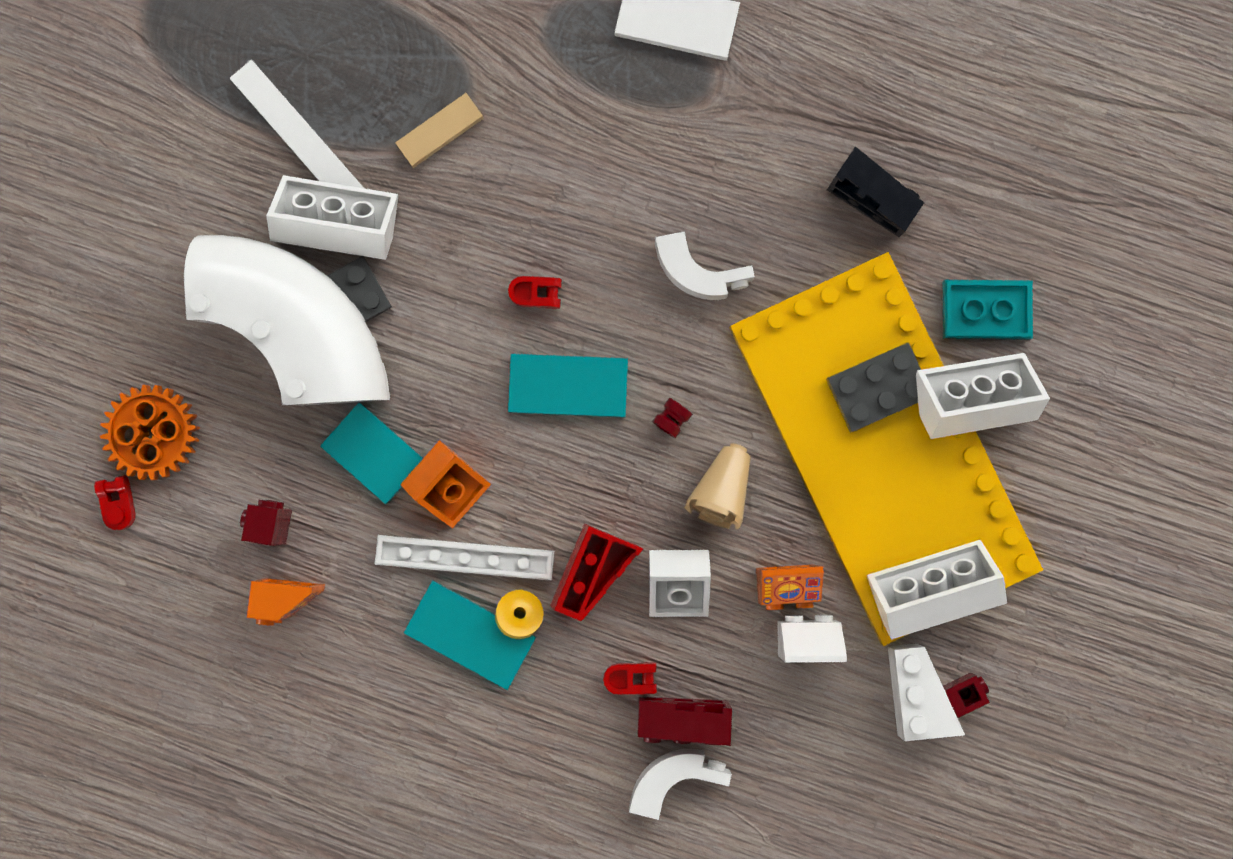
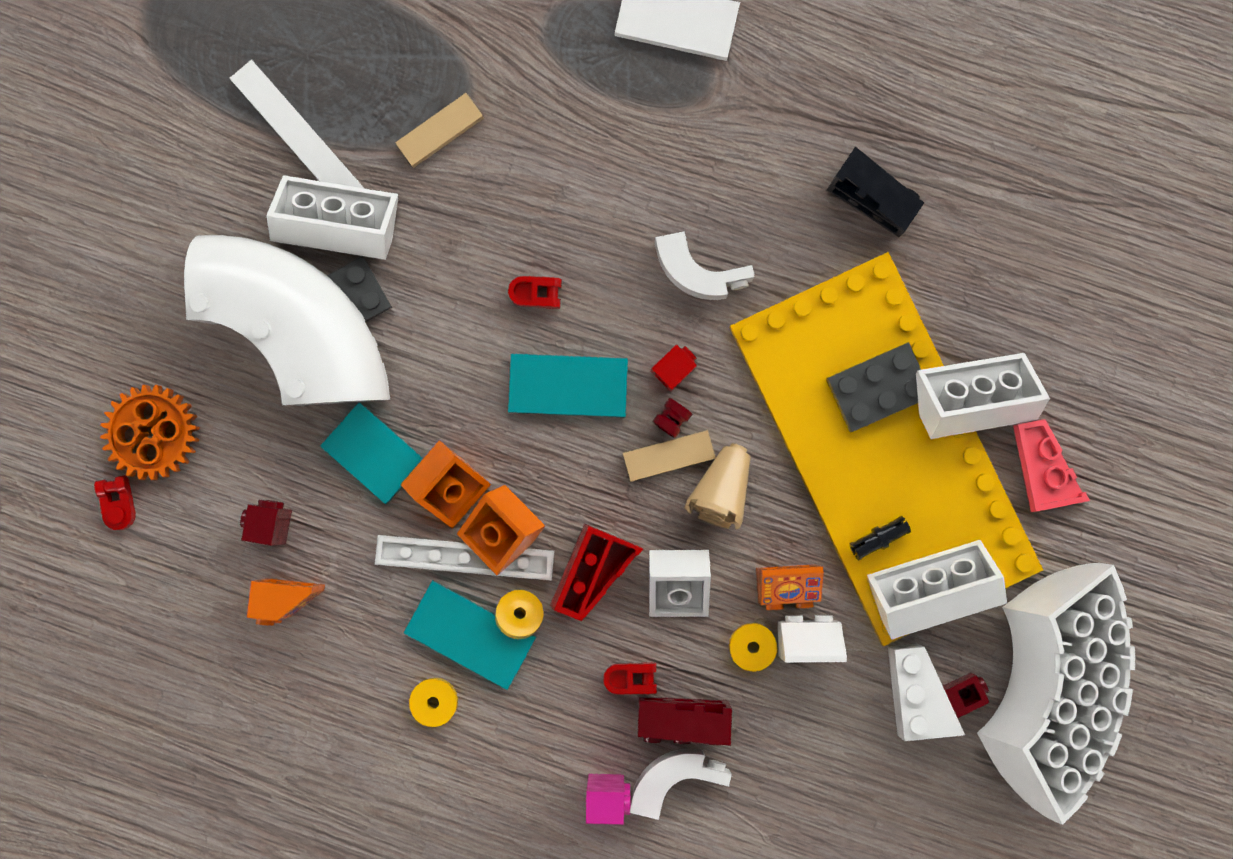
teal tile [943,280,1033,340] -> none
none -> yellow piece [409,678,458,727]
none -> orange slope [457,485,545,575]
none -> dark pink brick [586,774,631,825]
none -> tan tile [623,430,716,482]
none -> red brick [650,344,697,392]
none -> yellow piece [729,623,777,672]
none -> black pin [849,516,911,560]
none -> white brick [977,563,1135,825]
none -> coral wing [1013,419,1090,512]

